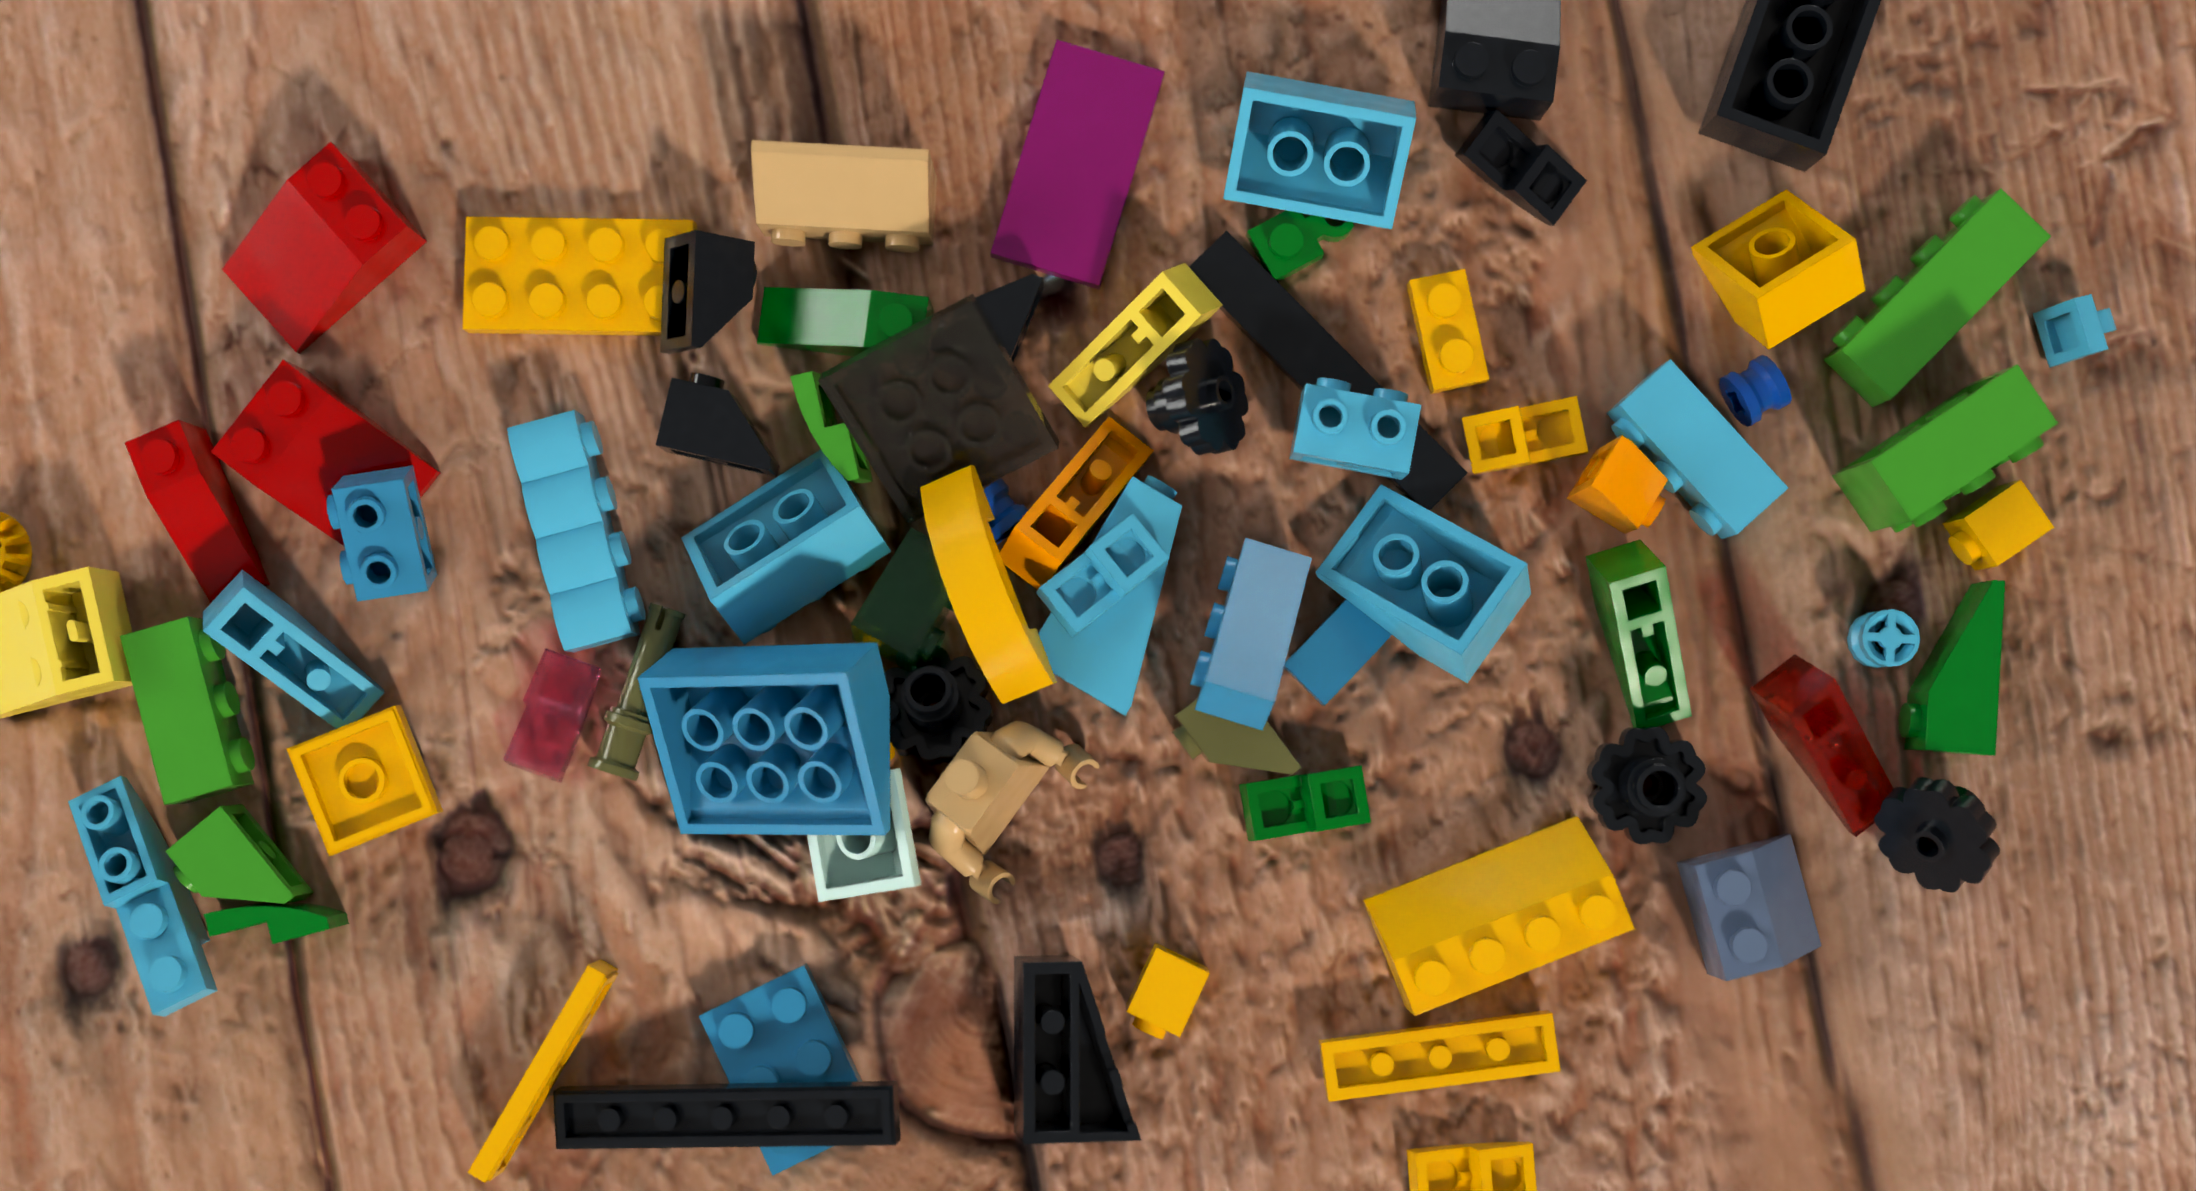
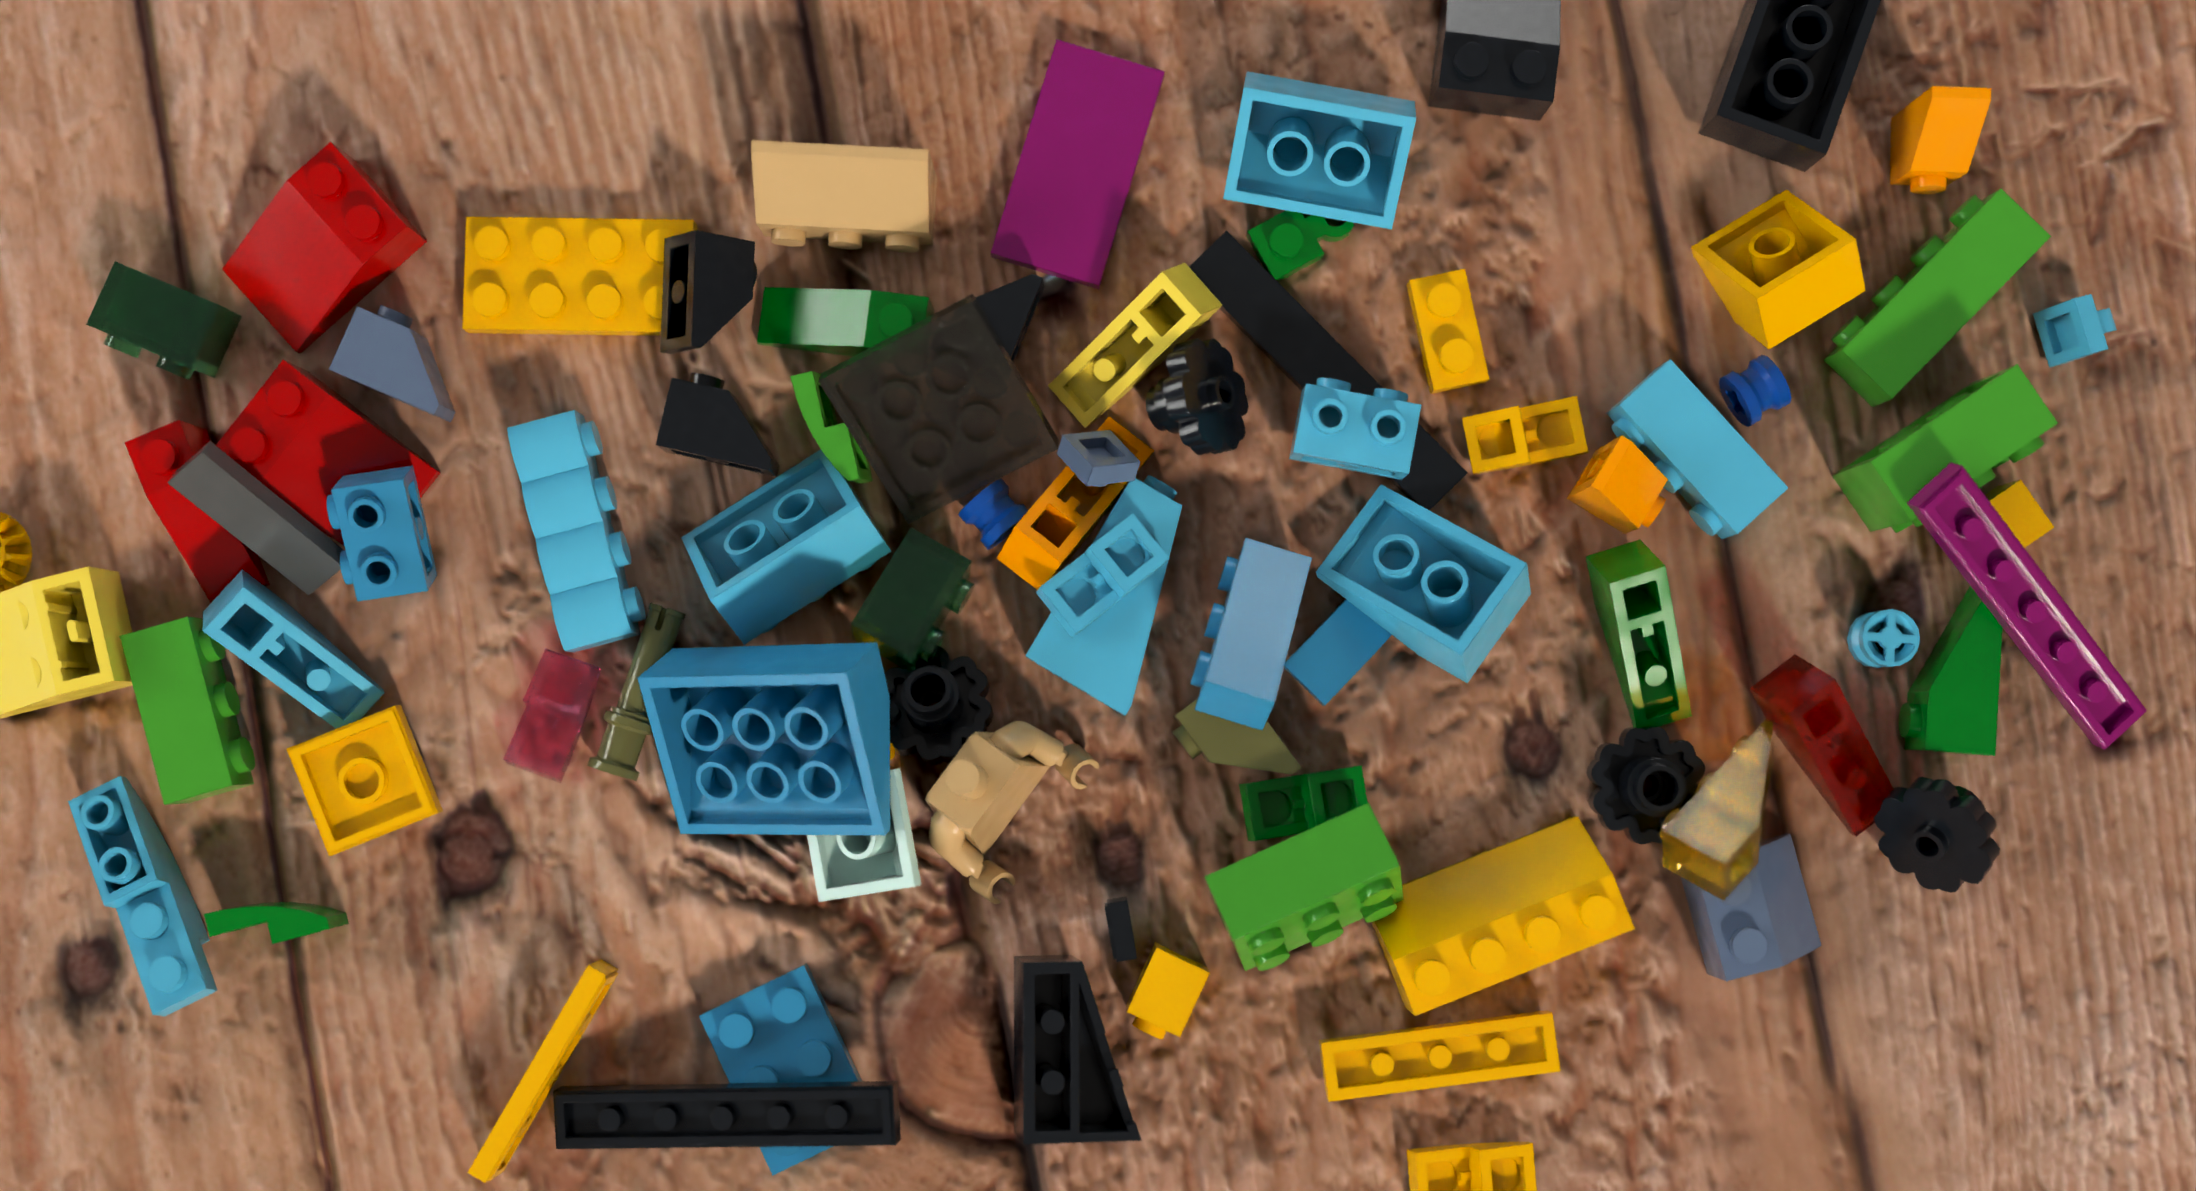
bright green slope [165,804,314,904] -> none
yellow slope [920,465,1057,704] -> none
black slope [1454,109,1587,226] -> none
none -> clear green brick [86,261,242,380]
none -> dark grey tile [168,441,343,595]
none -> sand blue slope [329,305,455,423]
none -> sand blue plate [1057,430,1140,487]
none -> black tile [1104,896,1137,962]
none -> bright green brick [1204,803,1404,971]
none -> clear yellow slope [1660,719,1773,901]
none -> light orange slope [1890,86,1991,194]
none -> magenta tile [1907,462,2147,750]

